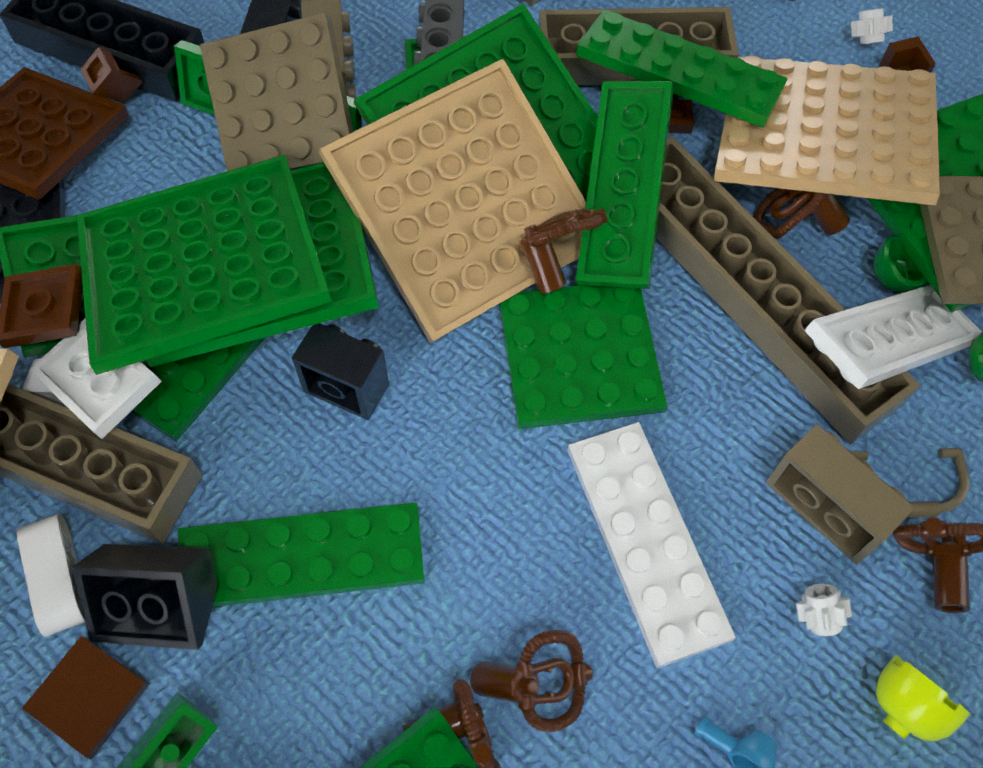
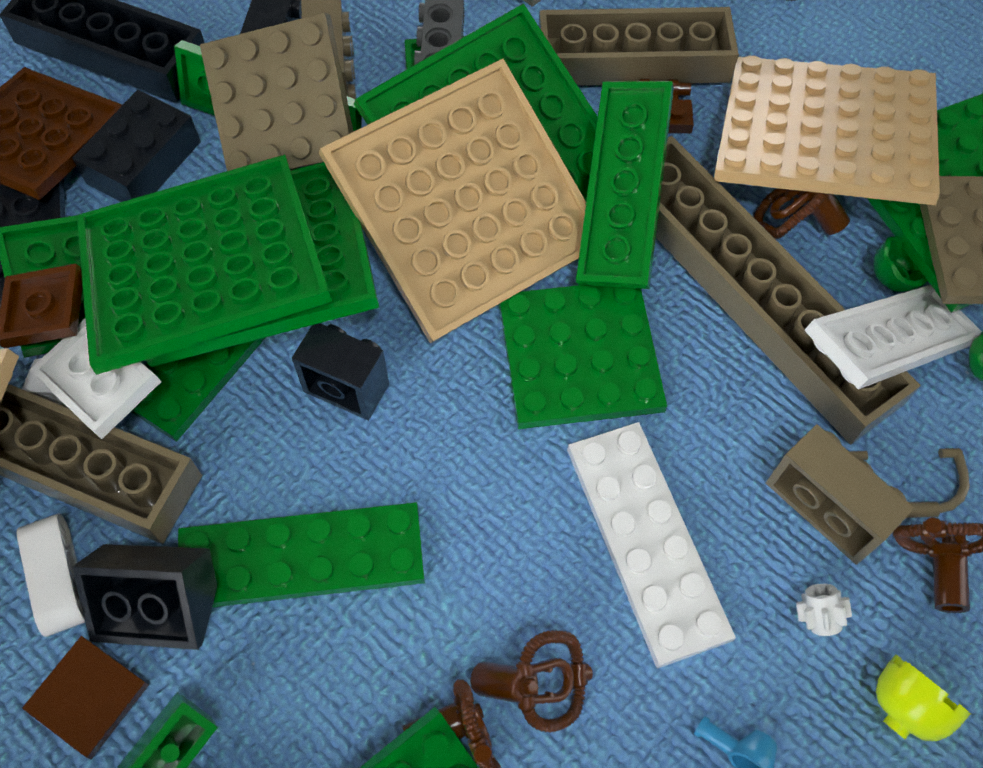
reddish brown panel [80,46,142,104] -> none
reddish brown piece [520,208,609,294] -> none
green plate [576,9,788,128] -> none
white gear [851,8,893,44] -> none
reddish brown panel [879,36,935,73] -> none
none -> black brick [72,89,201,202]

